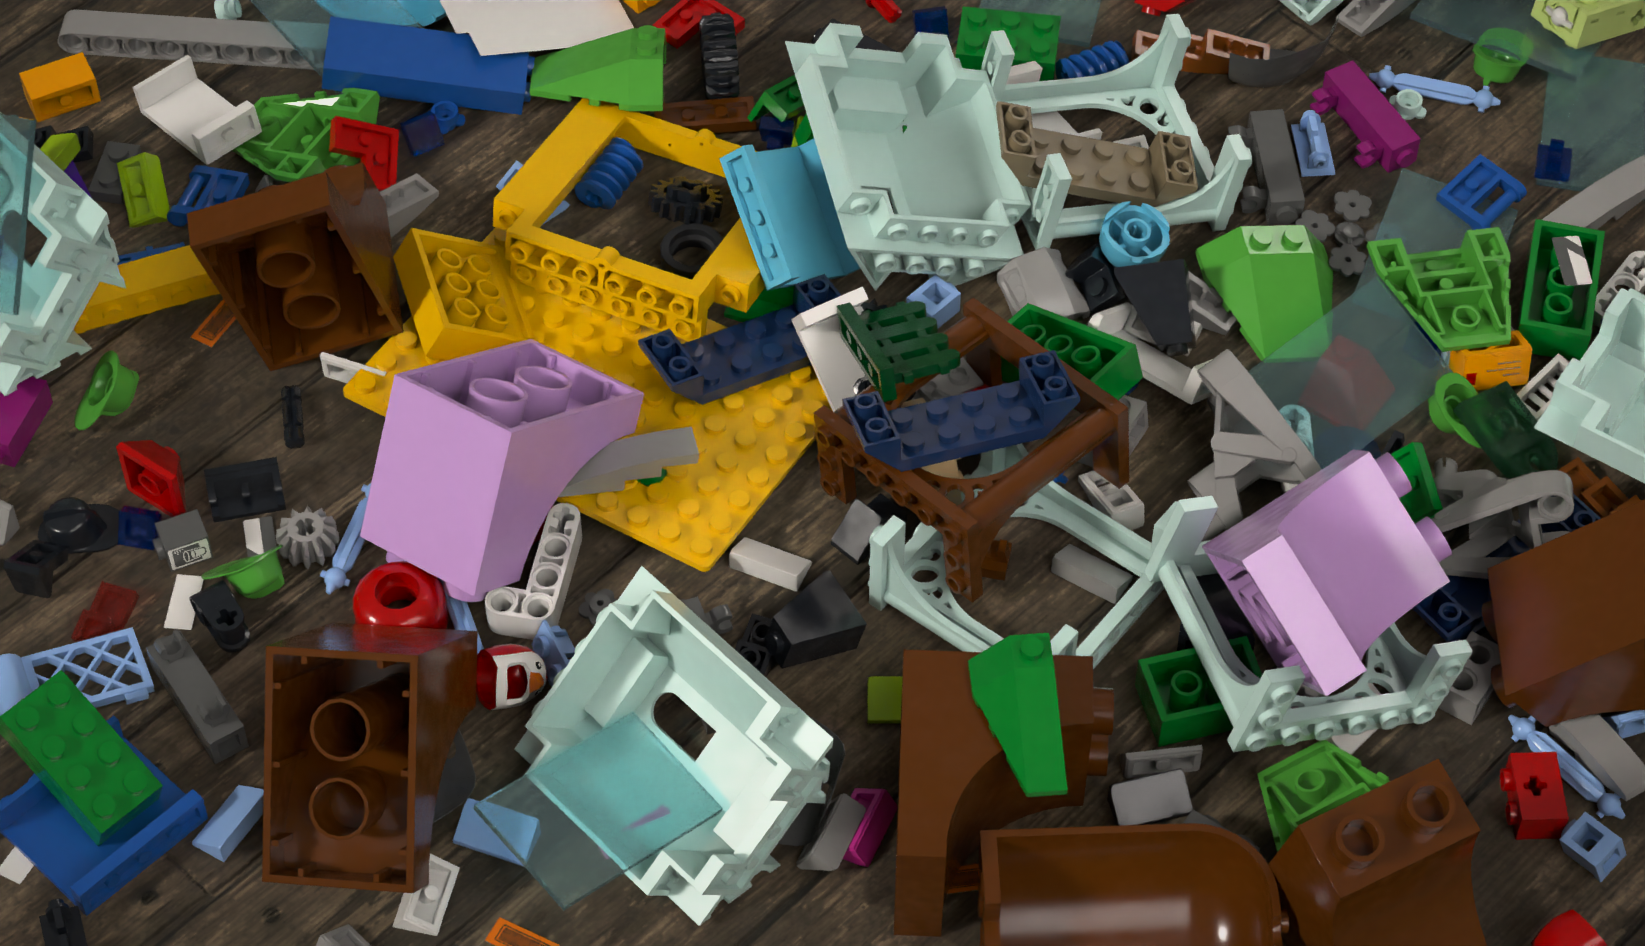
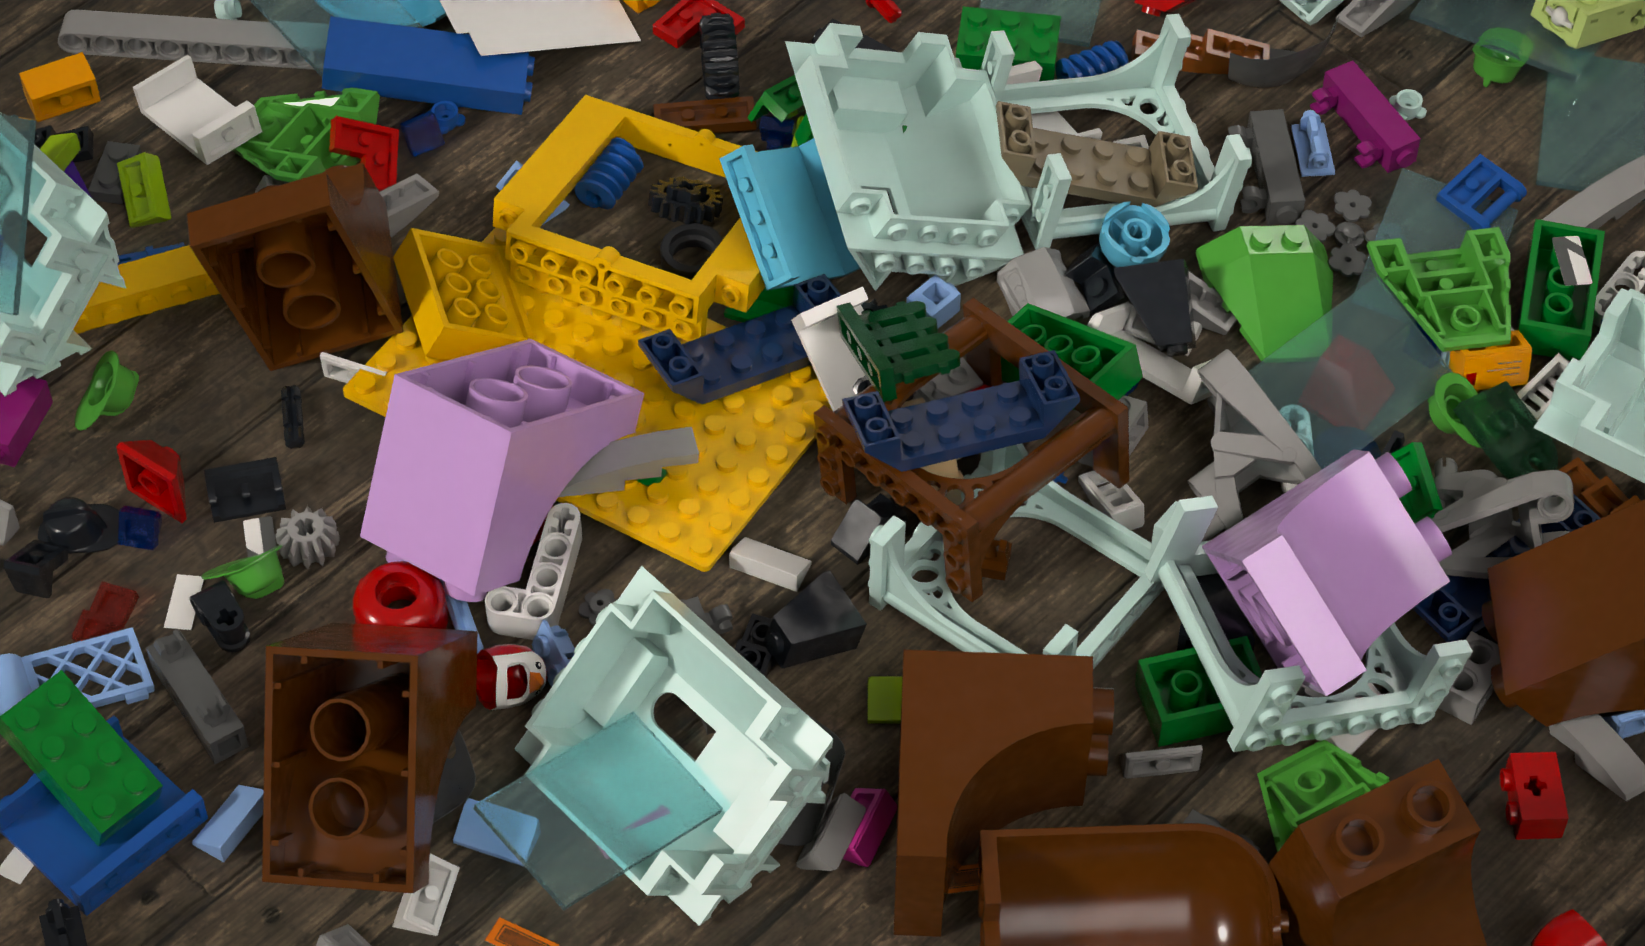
dark grey brick [152,509,213,572] -> none
blue plate [167,165,250,227] -> none
sticker [190,299,236,348] -> none
light blue wheel [320,483,371,595] -> none
bright green wedge [530,25,667,111] -> none
clear blue tile [912,6,949,40] -> none
green wedge [968,633,1068,797] -> none
light grey slope [1051,544,1133,604] -> none
slope [1107,768,1193,826] -> none
light blue wheel [1369,65,1501,113] -> none
light blue wheel [1508,714,1626,819] -> none
clear blue tile [1534,139,1572,182] -> none
light blue brick [1559,812,1627,882] -> none

